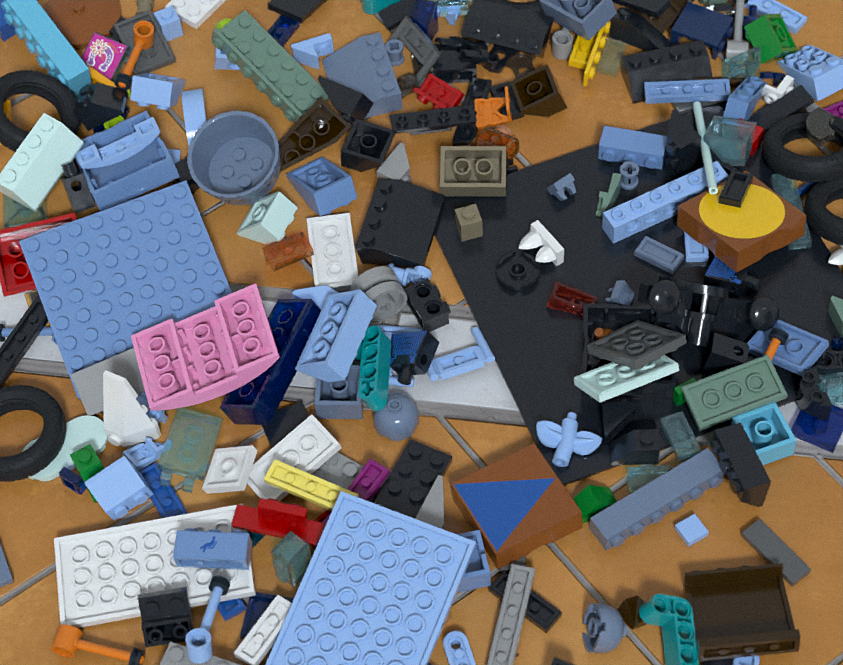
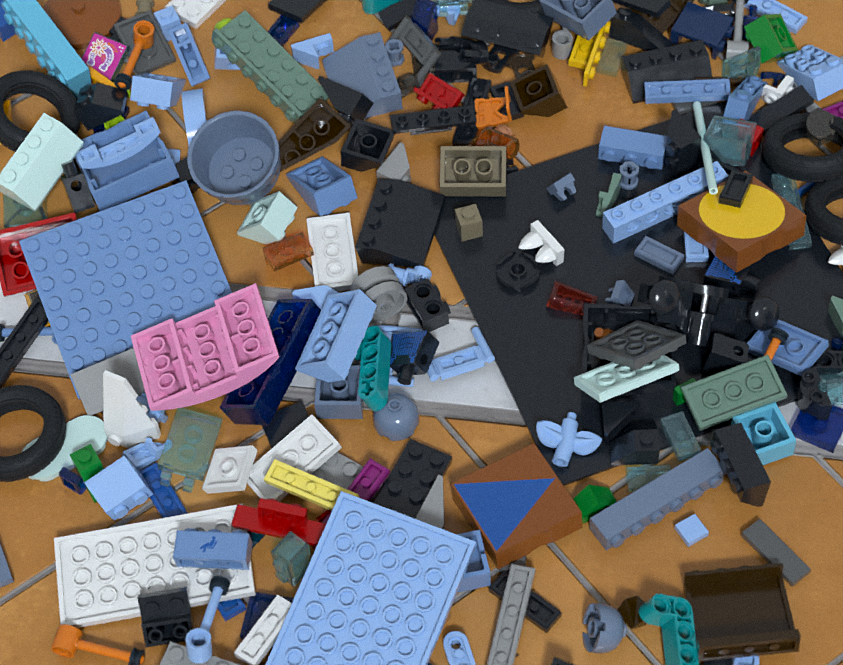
none -> medium blue slope [168,22,211,87]

